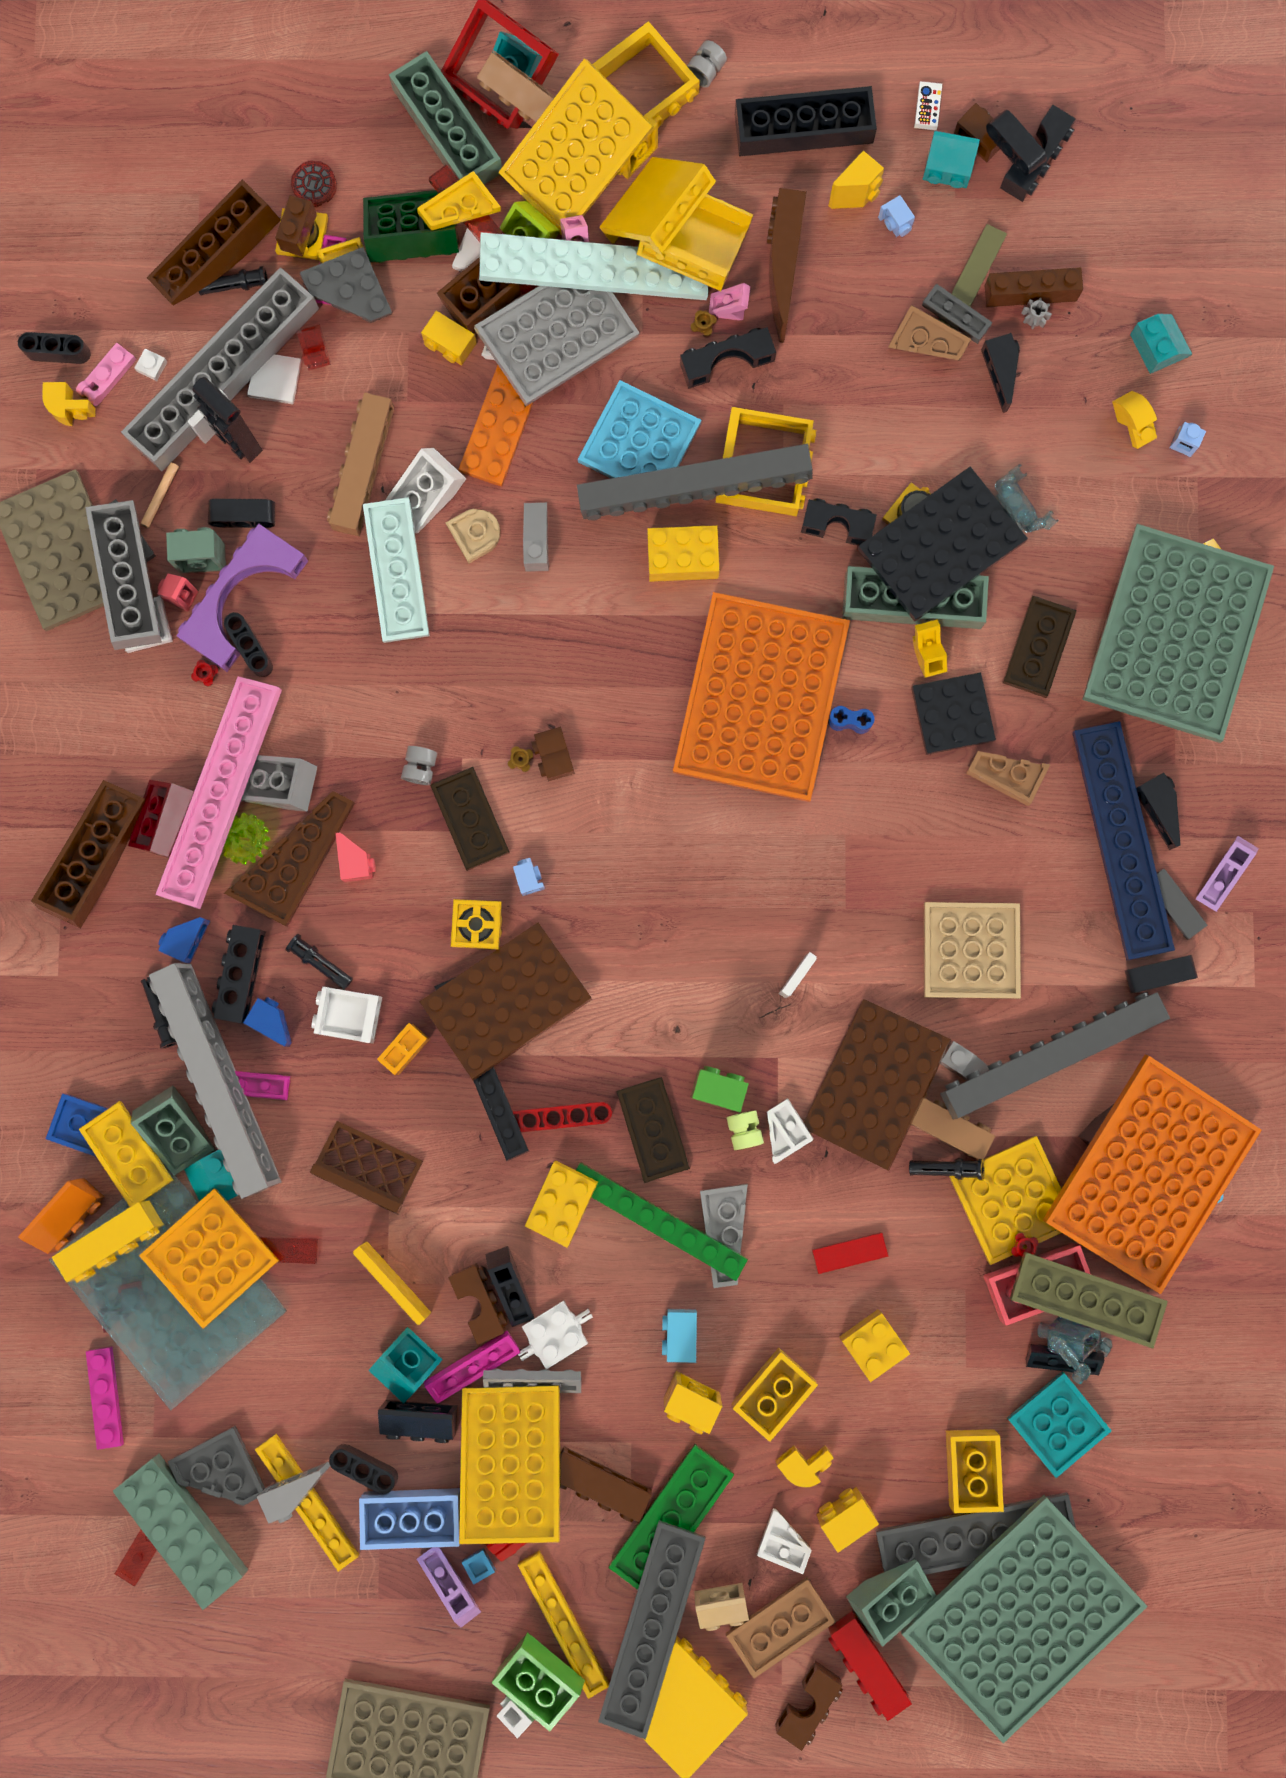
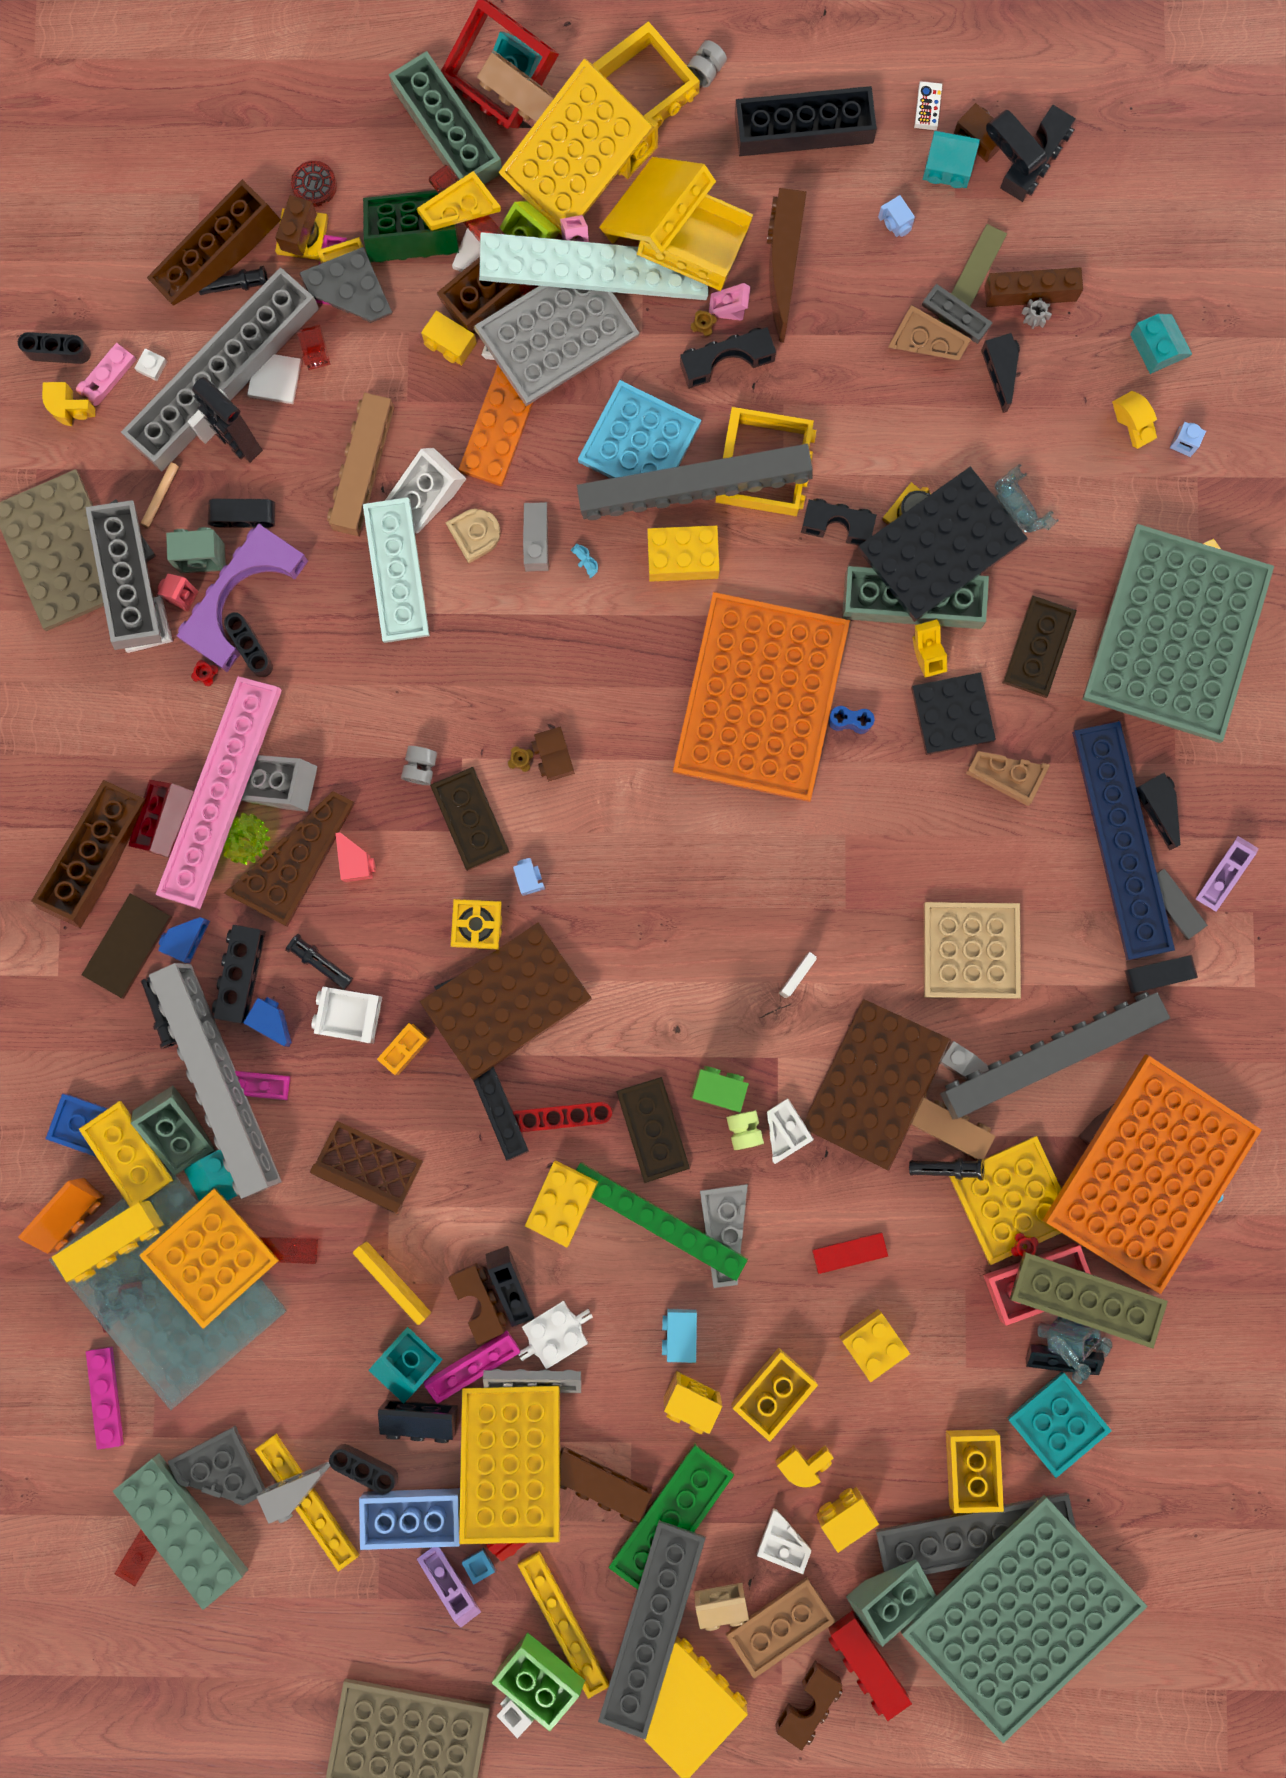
yellow slope [828,151,884,209] -> none
none -> dark brown tile [81,893,172,999]
none -> medium azure piece [570,544,598,578]

